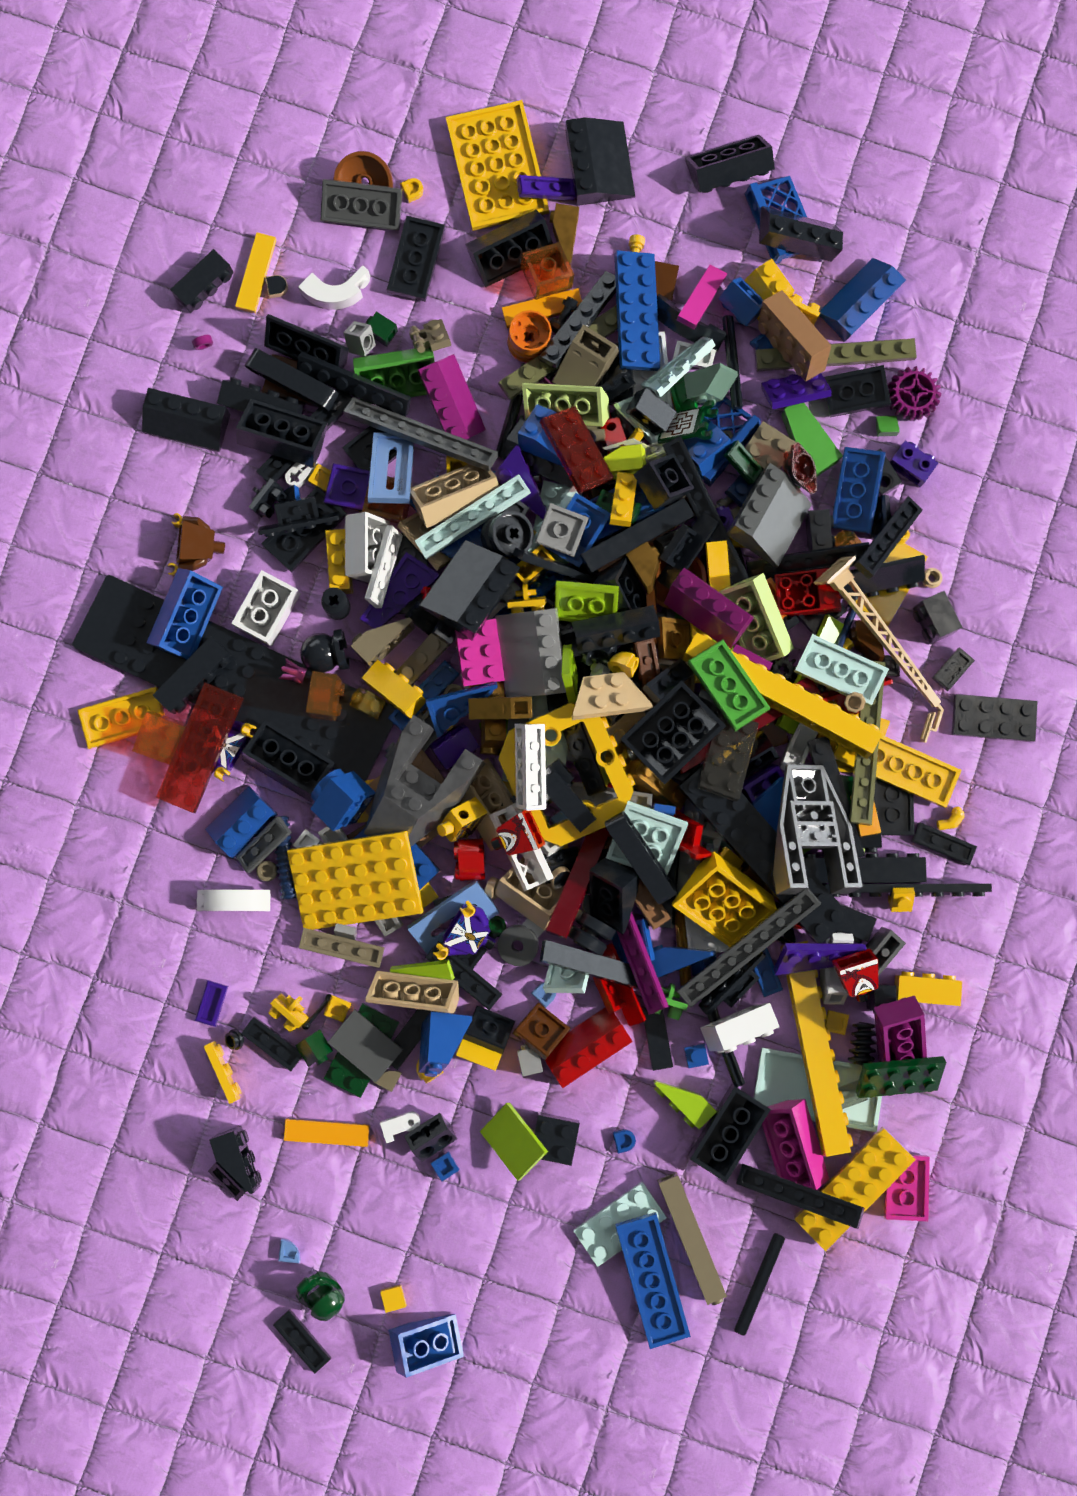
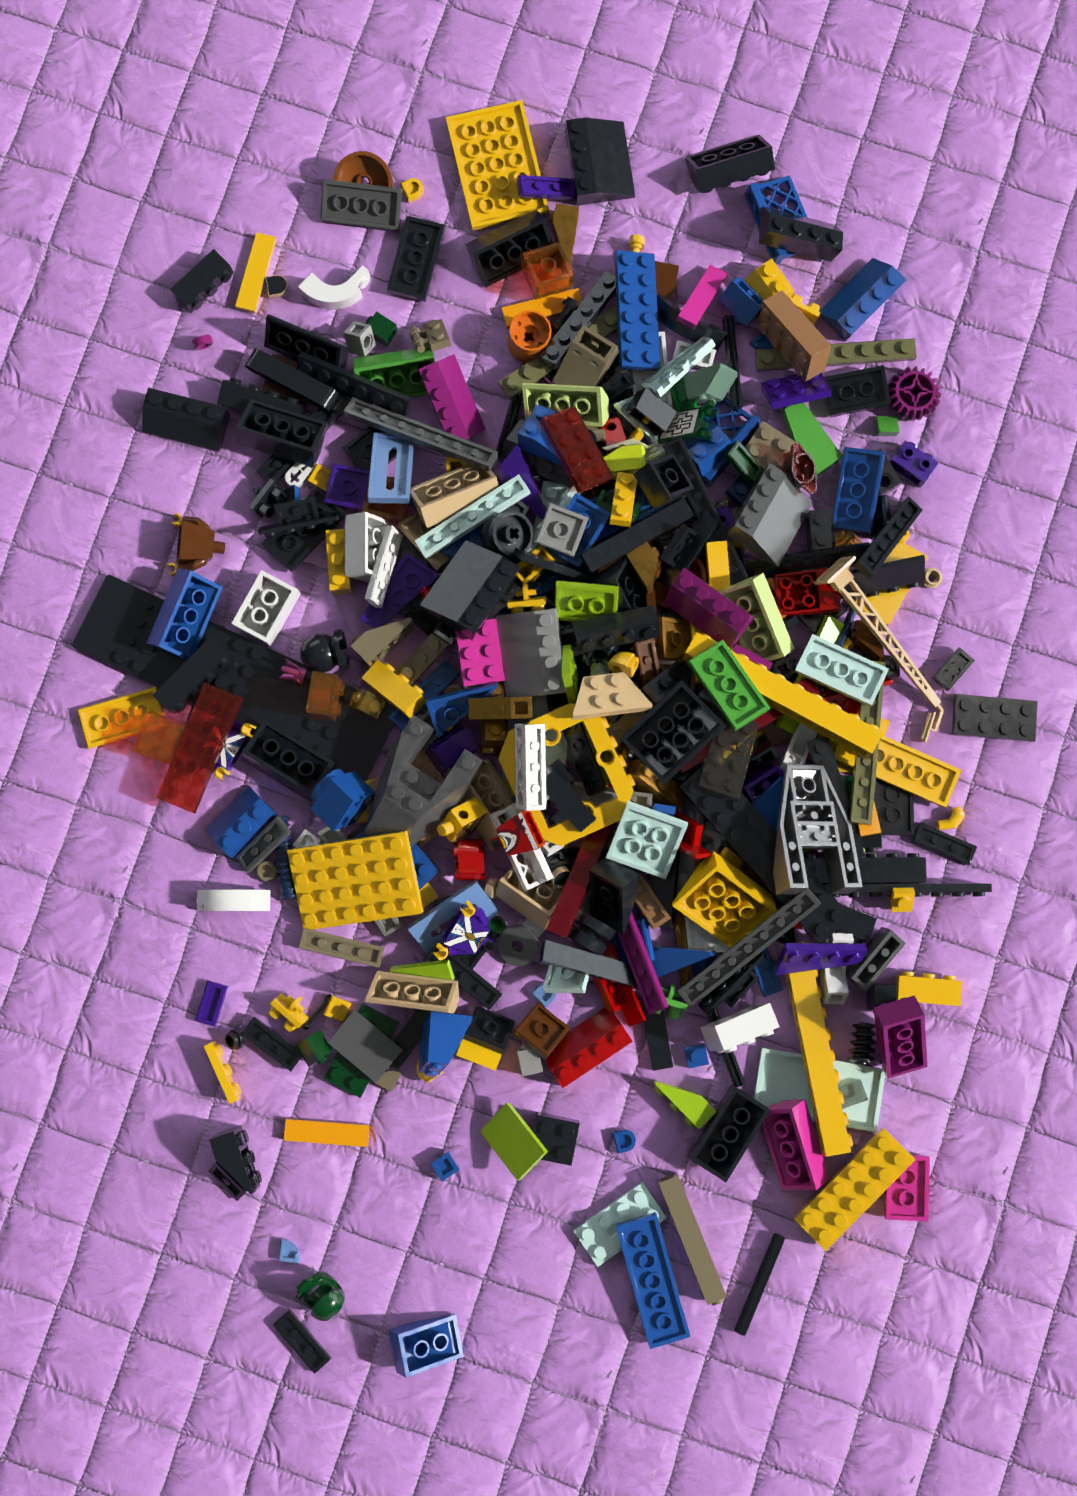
black piece [321,588,351,620] -> none
light grey tile [334,923,357,940] -> none
white leg [380,1111,421,1144] -> none
yellow tile [380,1285,407,1313] -> none
black brick [404,1113,457,1162] -> none
black beam [604,811,678,905] -> none
black plate [736,1163,865,1229] -> none
yellow tile [825,1010,849,1035] -> none
torso [832,948,878,1002] -> none
tan tile [844,691,866,713] -> none
dark green plate [856,1056,947,1098] -> none
black brick [912,591,962,644] -> none

